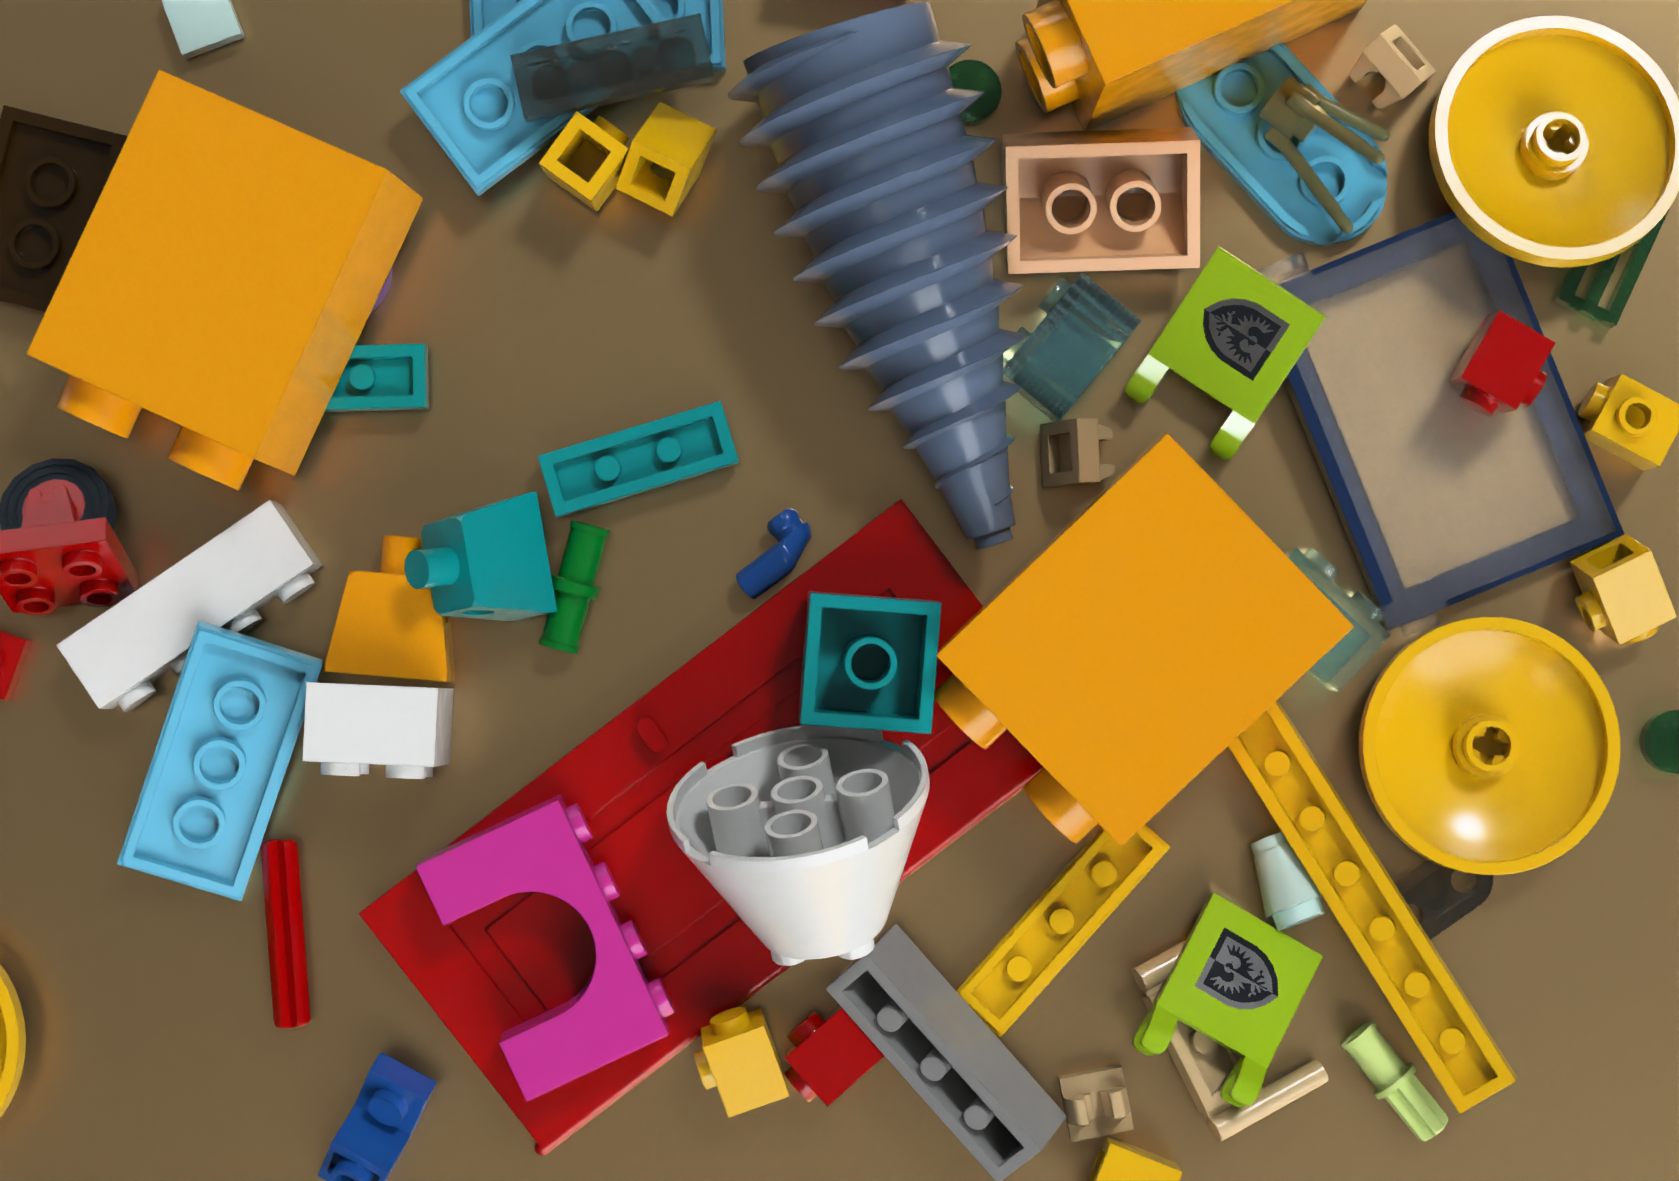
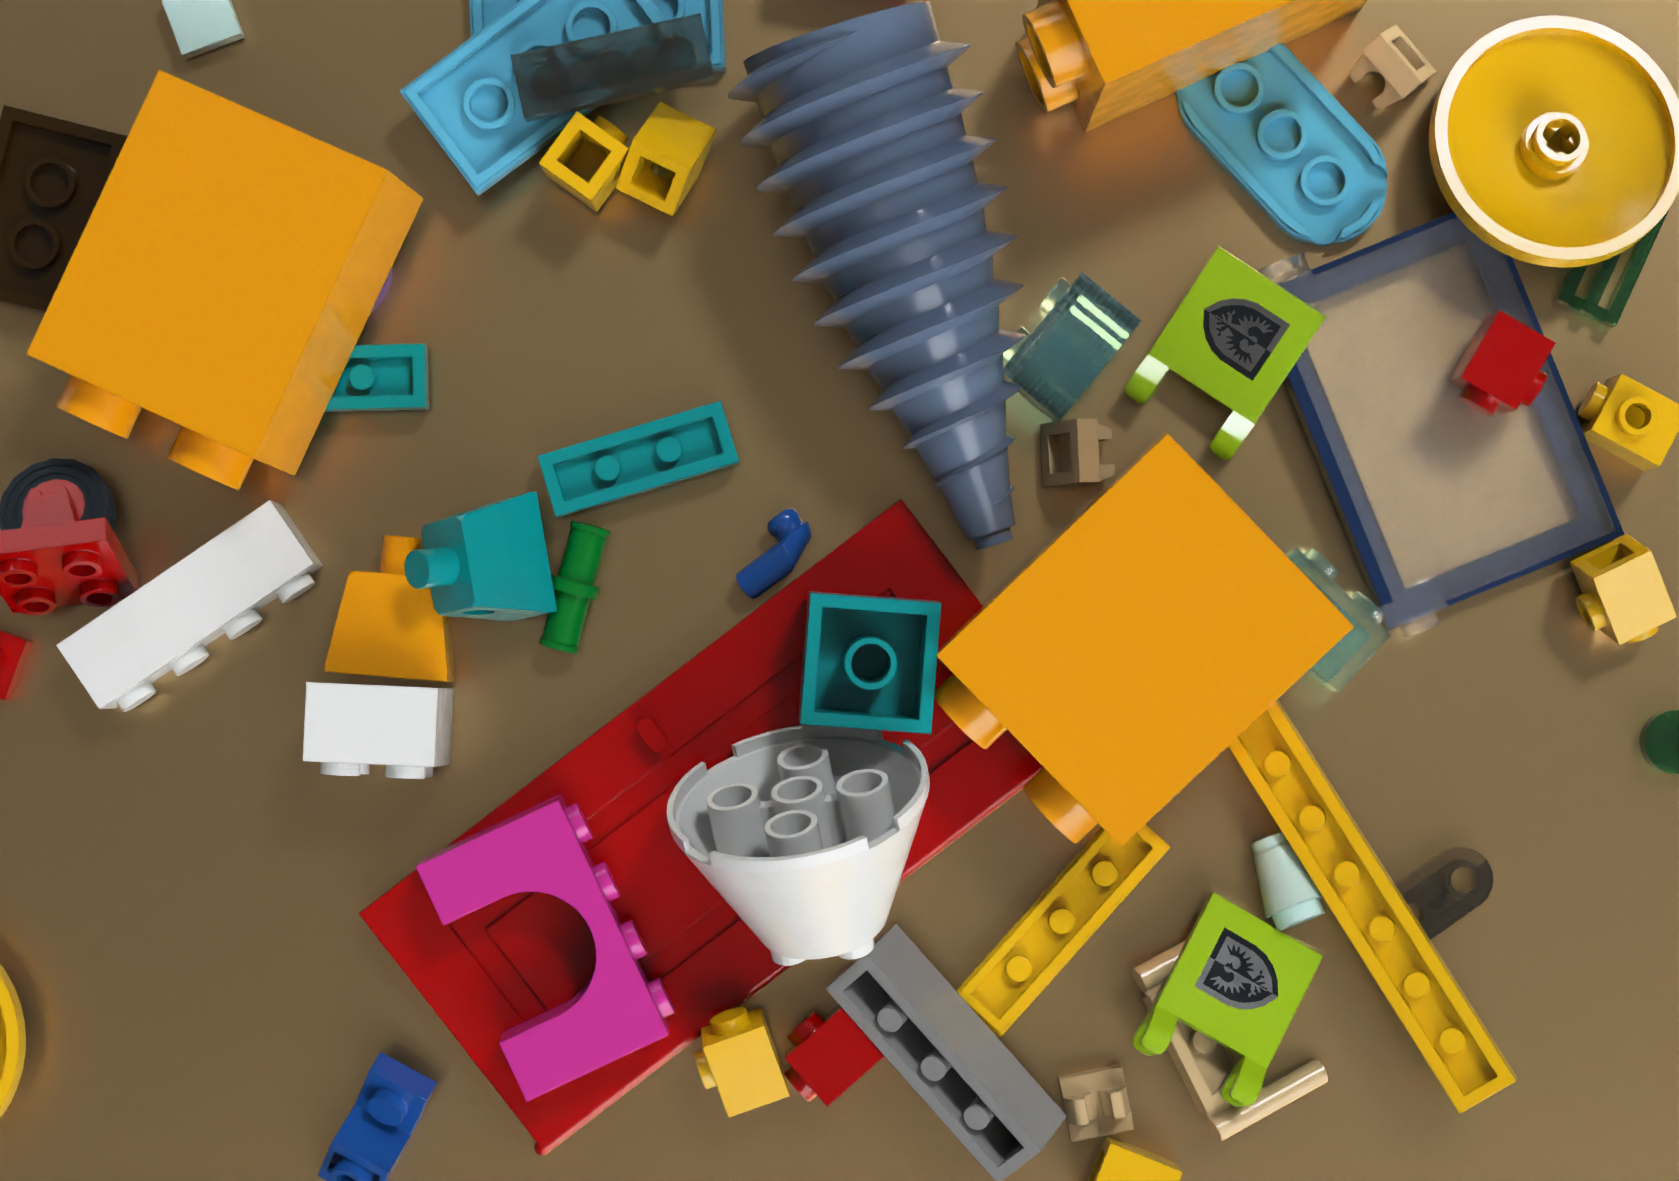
medium azure tile [117,620,323,901] -> none
red axle [260,838,311,1029] -> none
clear green tile [949,59,1002,126] -> none
light nougat slope [1001,127,1200,274] -> none
olive plant [1259,76,1390,234] -> none
yellowish green axle [1340,1020,1448,1142] -> none
yellow dish [1359,617,1621,875] -> none

